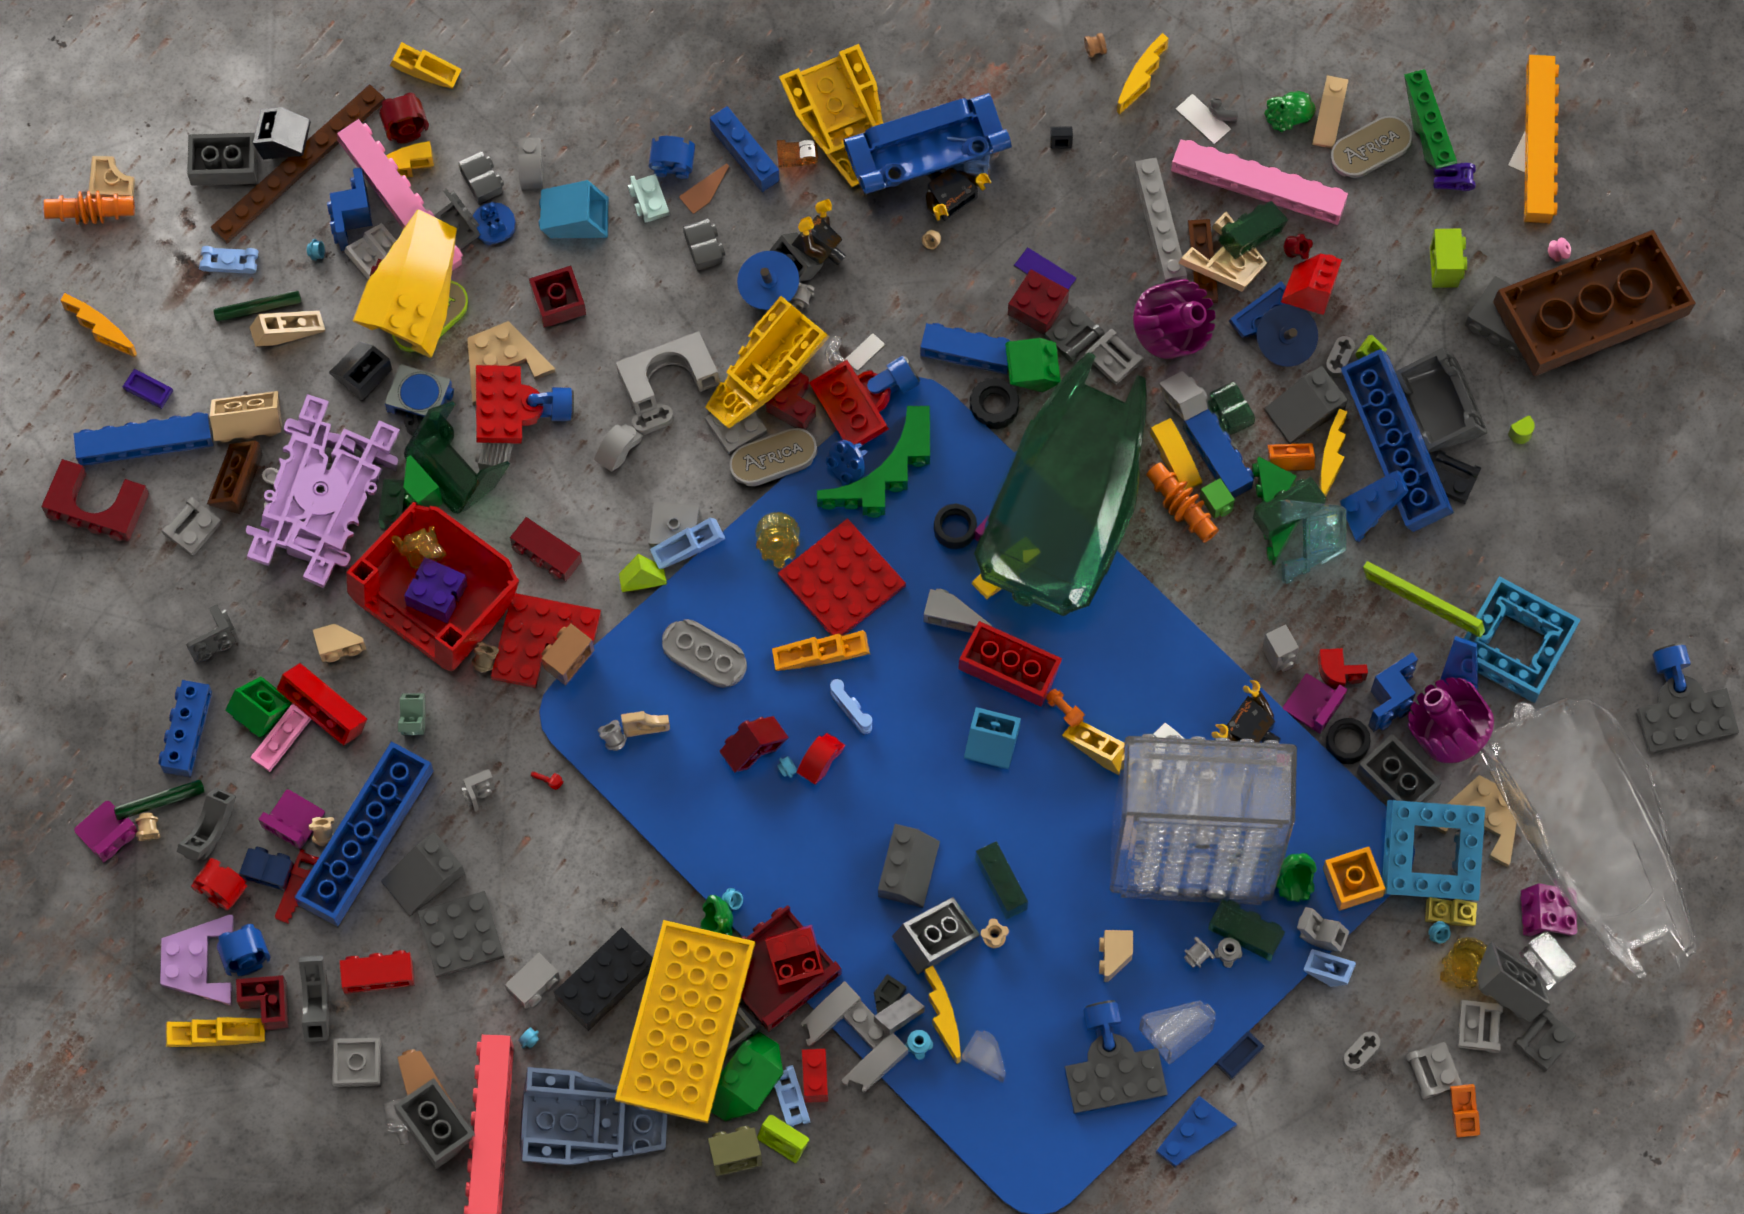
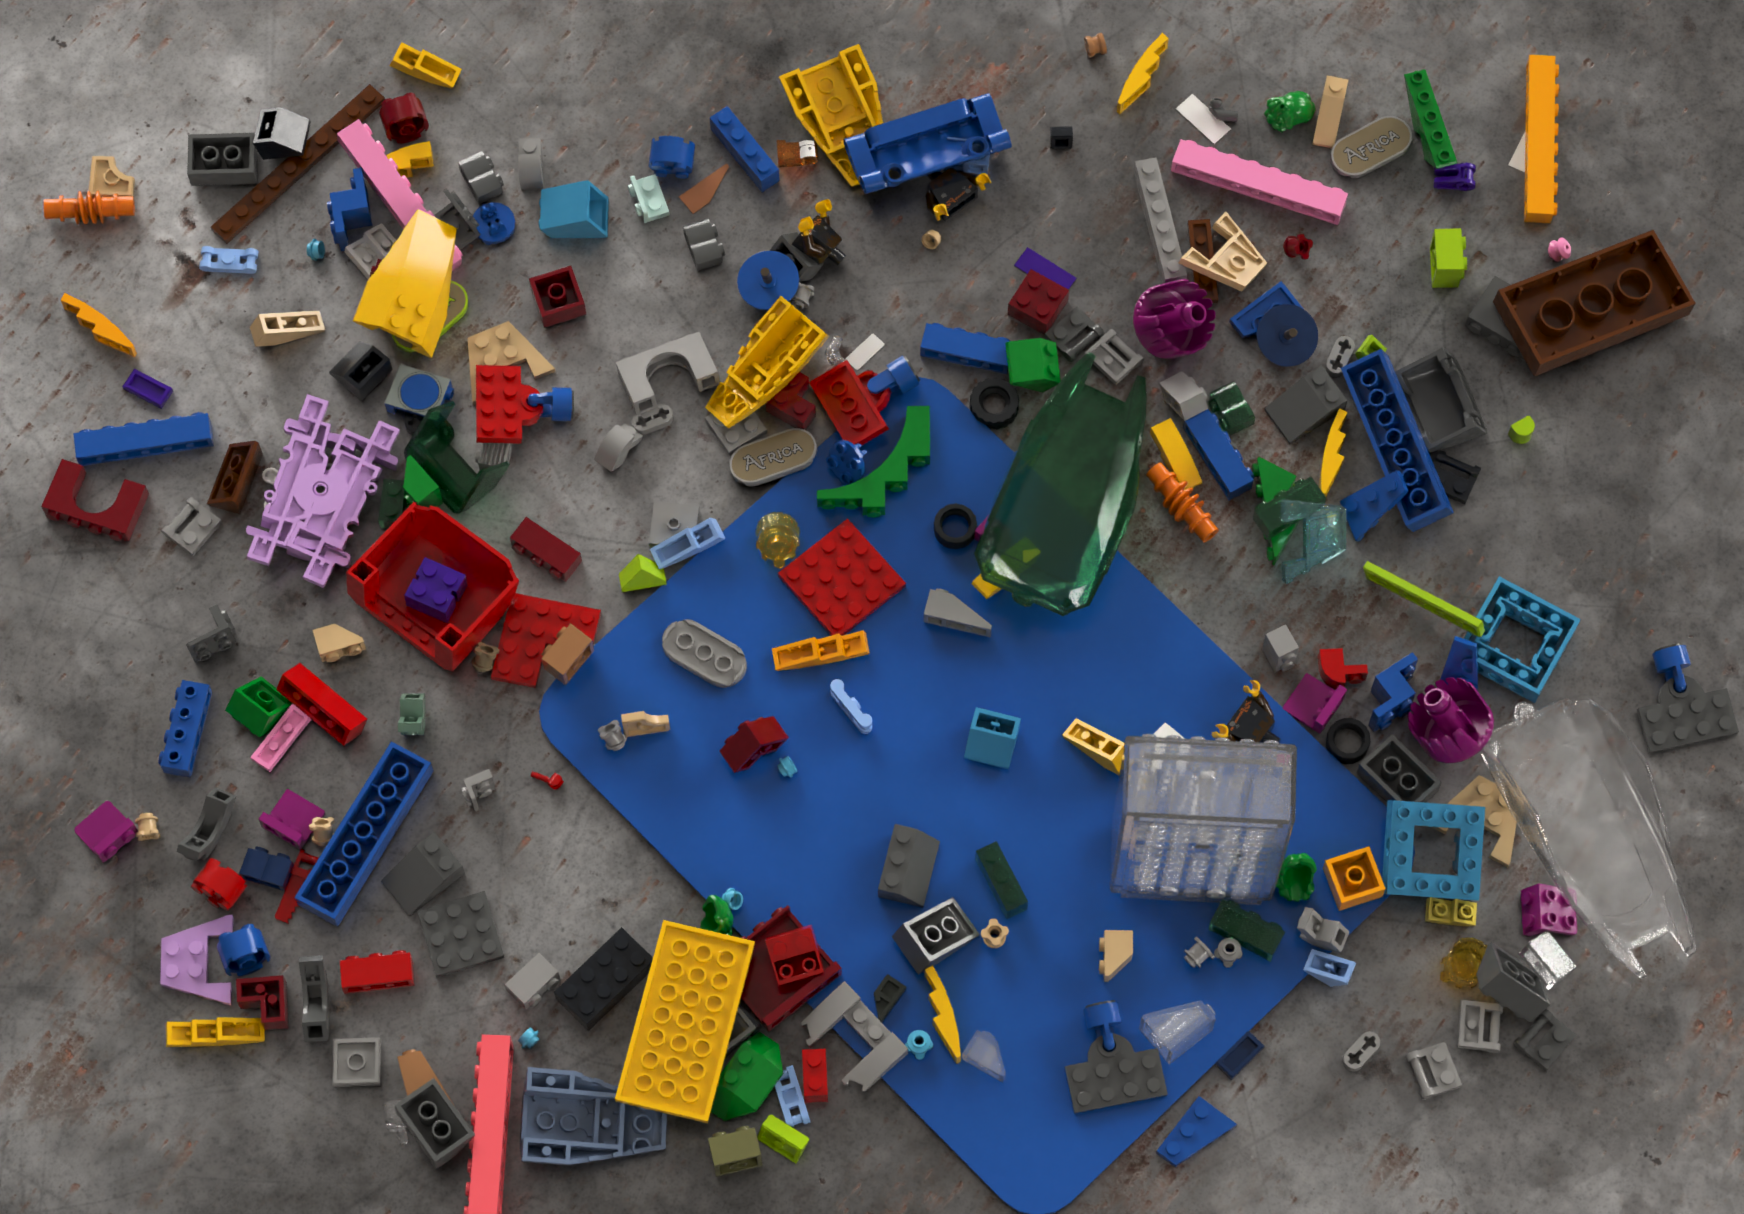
dark green axle [114,780,204,820] -> none
tan slope [210,391,282,442] -> none
dark green axle [213,290,301,321] -> none
clear yellow hair [392,526,446,569] -> none
red brick [796,733,845,785] -> none
flat silver tile [874,993,925,1035] -> none
red slope [958,621,1062,707] -> none
orange bar [1046,689,1085,728] -> none
bright green brick [1200,478,1235,519] -> none
clear green brick [1218,201,1288,259] -> none
orange slope [1268,443,1315,471] -> none
red slope [1281,253,1342,315] -> none
medium azure plate [1428,921,1451,944] -> none
orange slope [1450,1084,1480,1137] -> none

